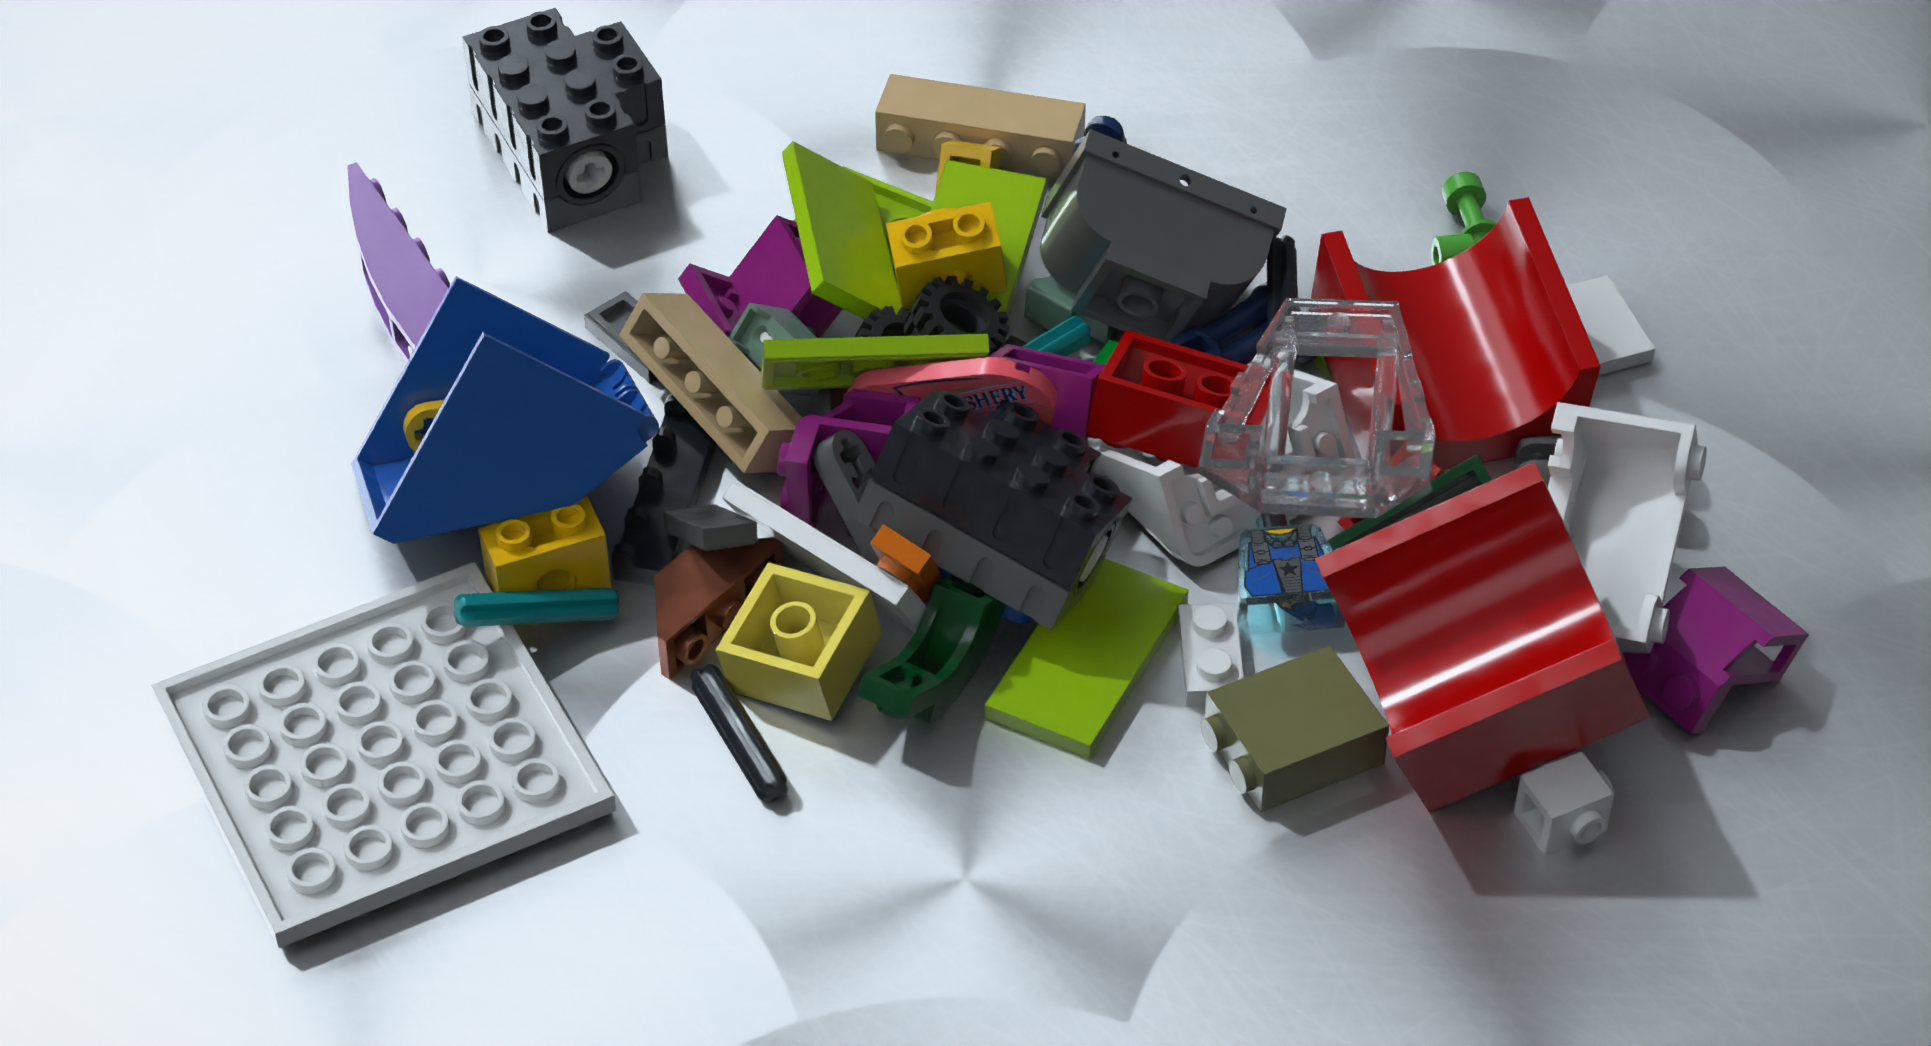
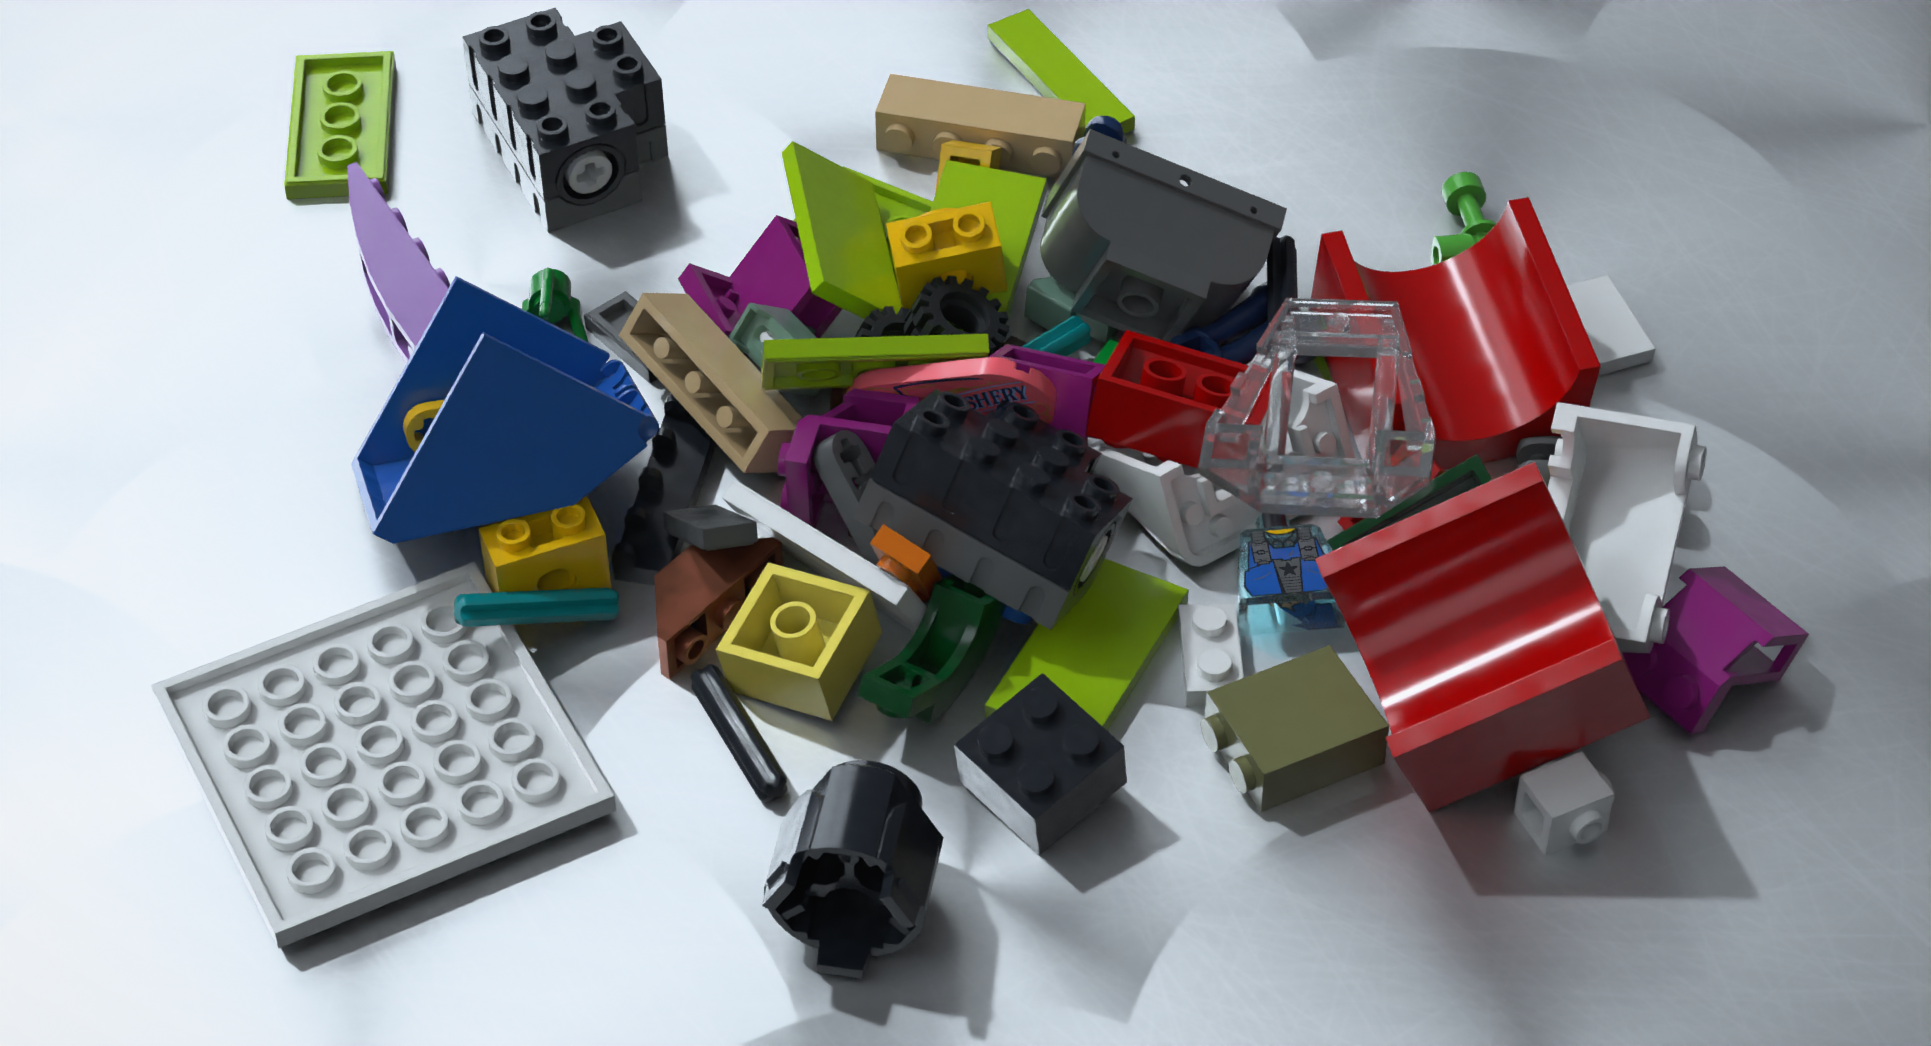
none -> lime tile [284,51,396,199]
none -> green plant [522,267,588,342]
none -> black piece [762,760,944,979]
none -> black brick [954,673,1127,855]
none -> lime tile [987,9,1135,134]

